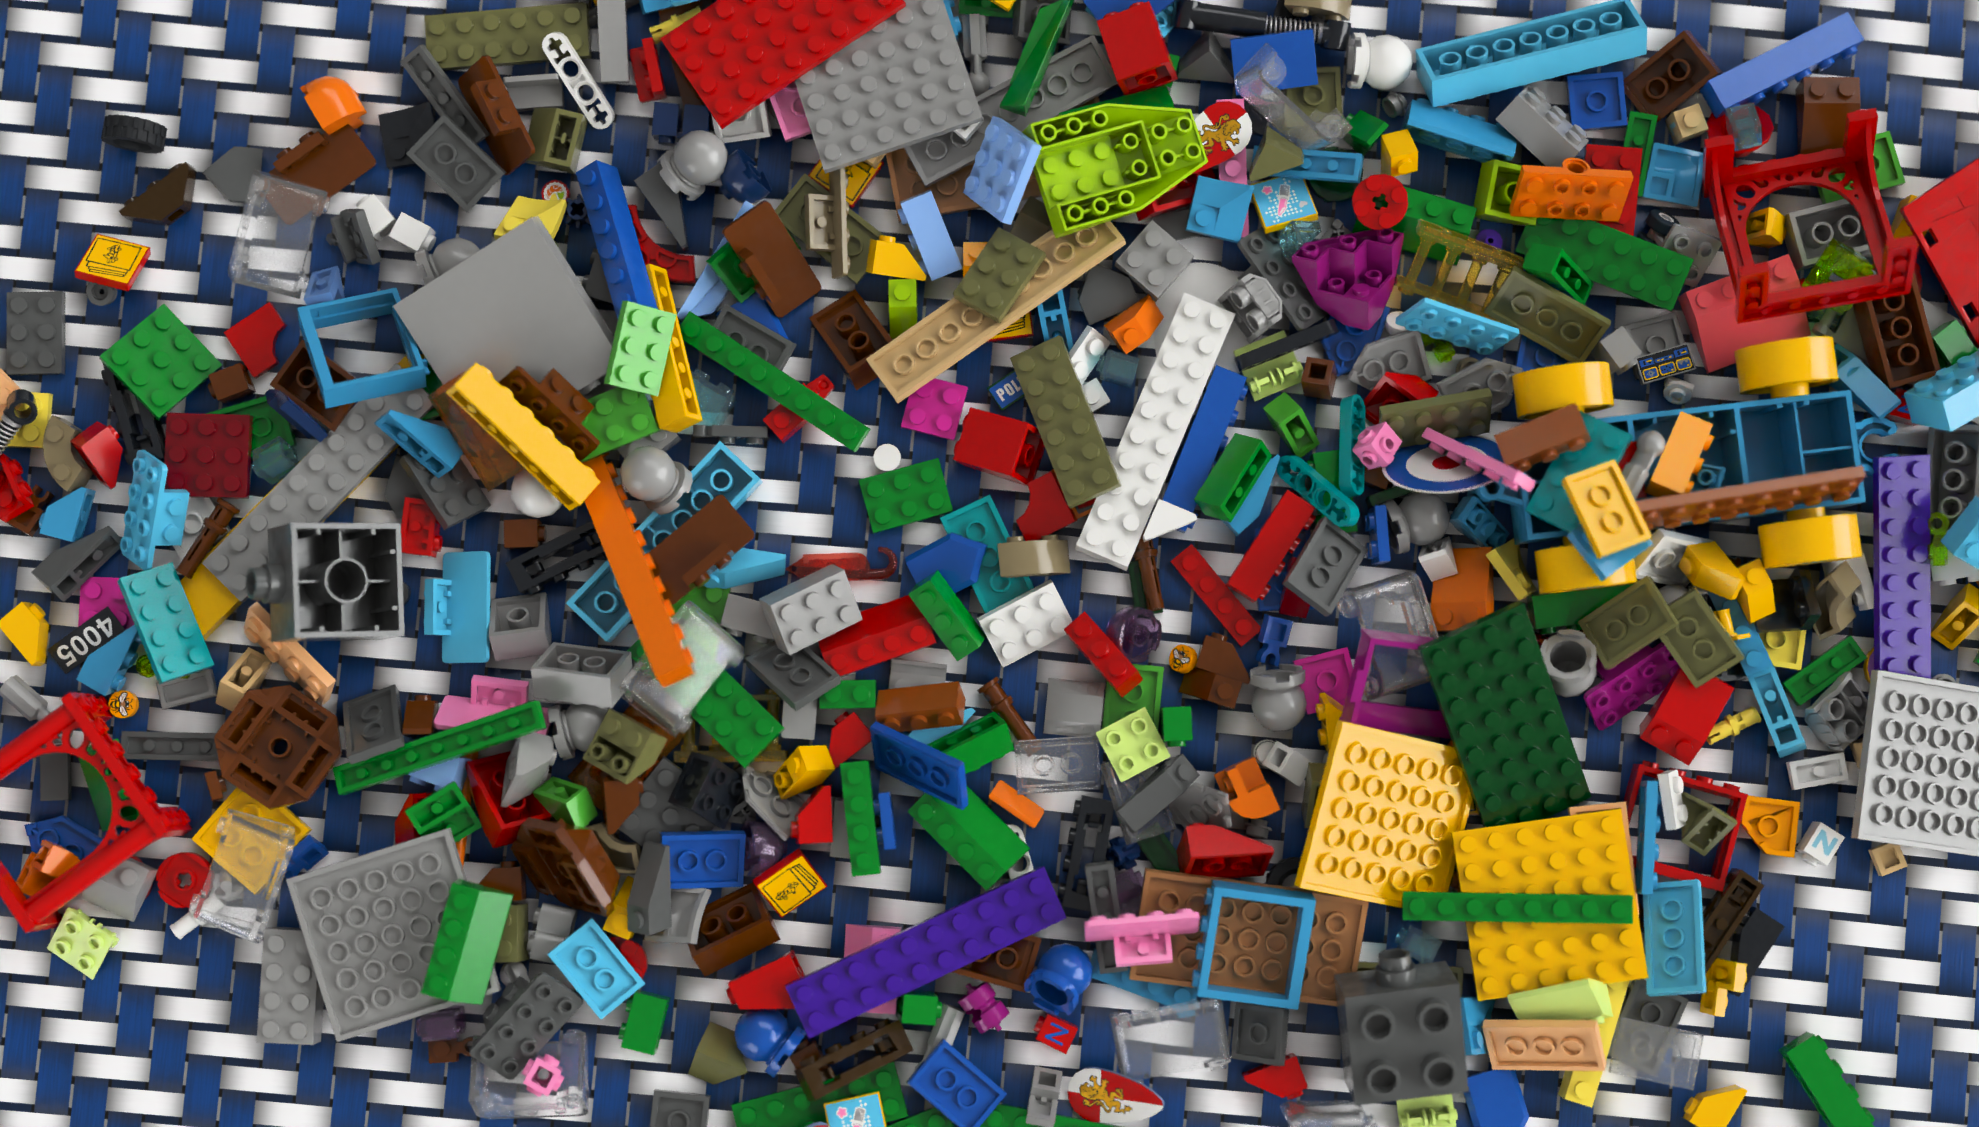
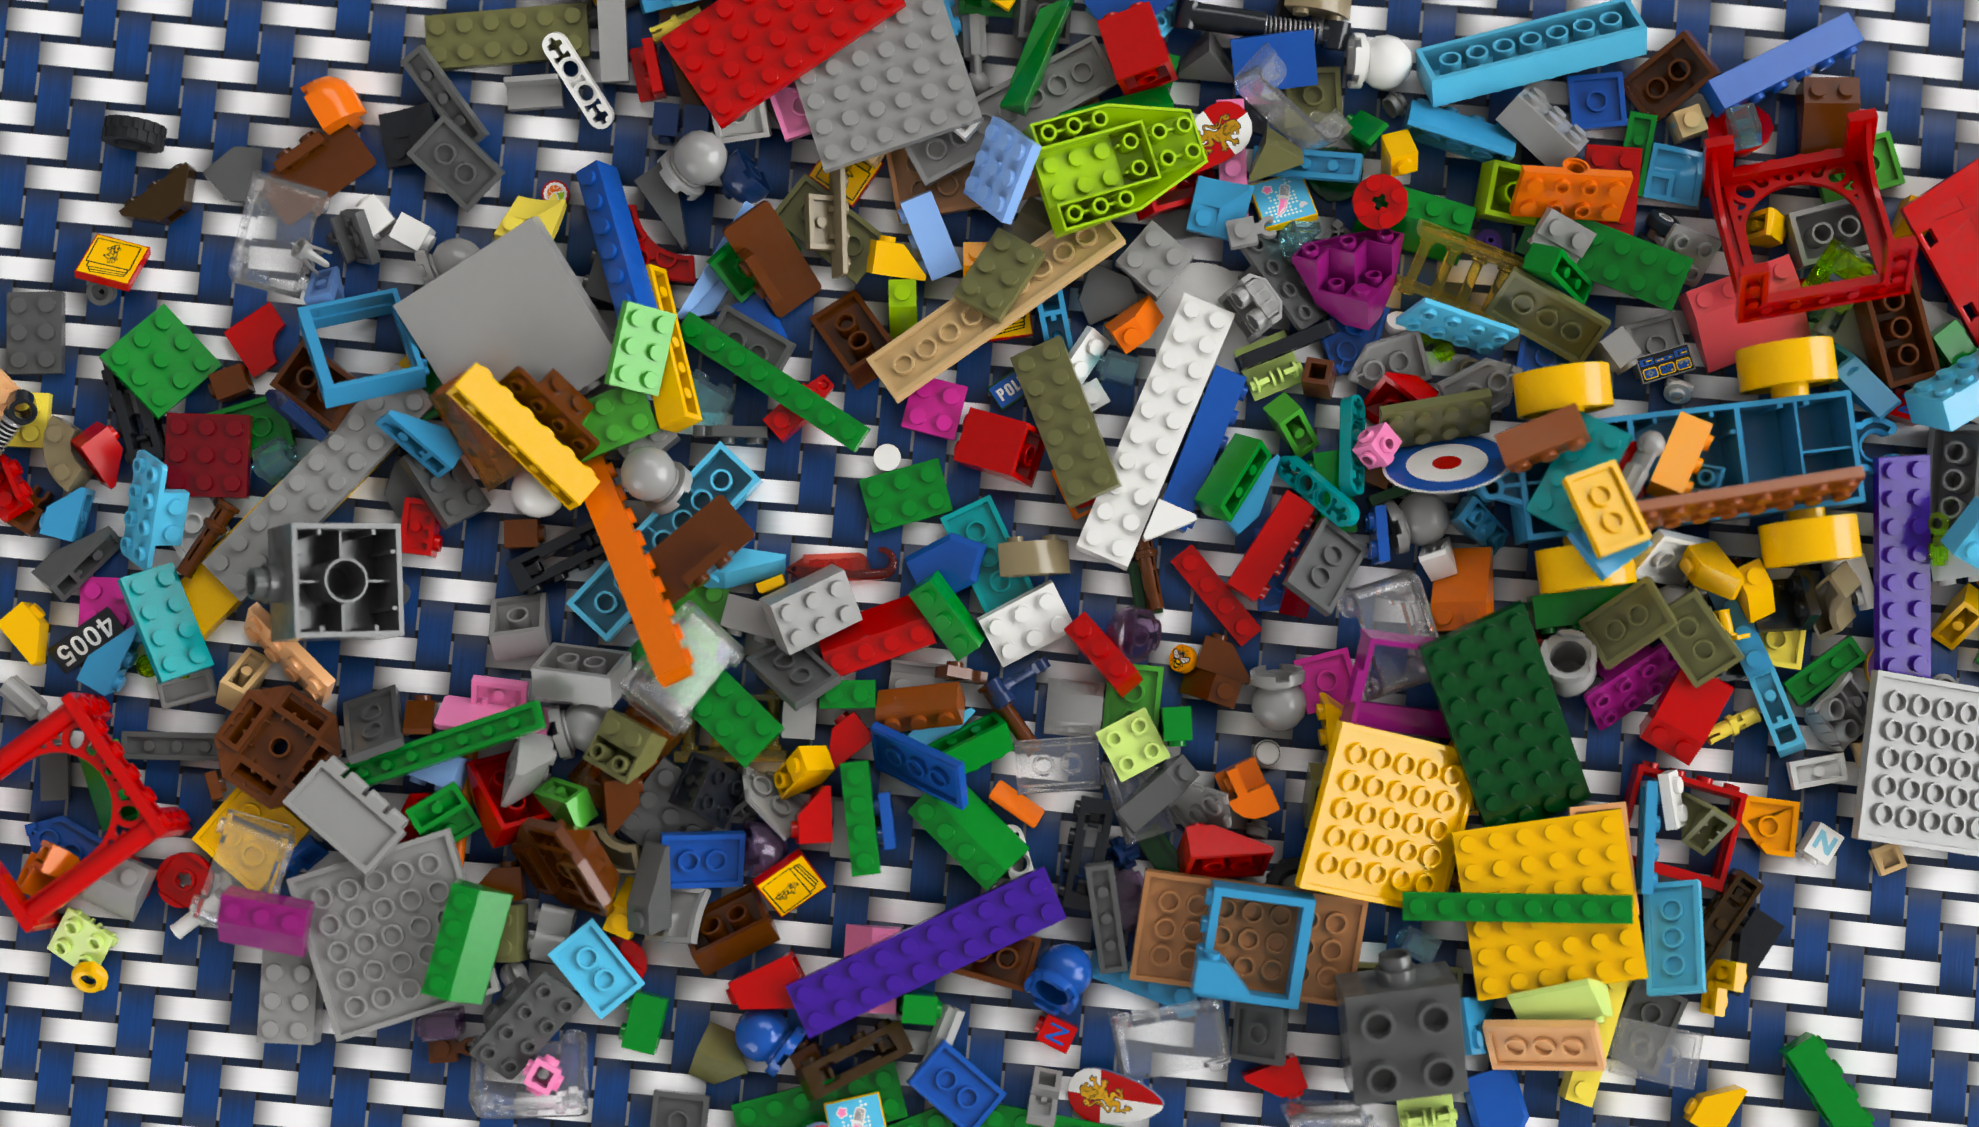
tile [108,690,139,718] -> none
medium azure bracket [424,551,491,663] -> none
reddish brown bracket [458,55,535,175] -> none
olive slope [524,108,588,174] -> none
dark blue gear [565,194,591,230] -> none
magenta wheel [958,981,1010,1034] -> none
red tile [1016,471,1078,541] -> none
bright pink bracket [1084,909,1199,967] -> none
blue plate [1255,614,1293,666] -> none
white brick [1262,741,1313,787] -> none
bright pink plate [1421,427,1536,492] -> none
light yellow plate [1486,539,1537,600] -> none
none -> yellow piece [71,961,109,993]
none -> magenta slope [217,885,315,957]
none -> light grey hinge [282,755,410,876]
none -> light grey piece [291,238,333,276]
none -> yellow tile [756,574,787,595]
none -> reddish brown plate [935,661,988,685]
none -> dark blue brick [985,657,1051,710]
none -> dark azure slope [1190,949,1250,1000]
none -> light grey plate [1225,216,1277,250]
none -> light grey plate [1527,206,1597,264]

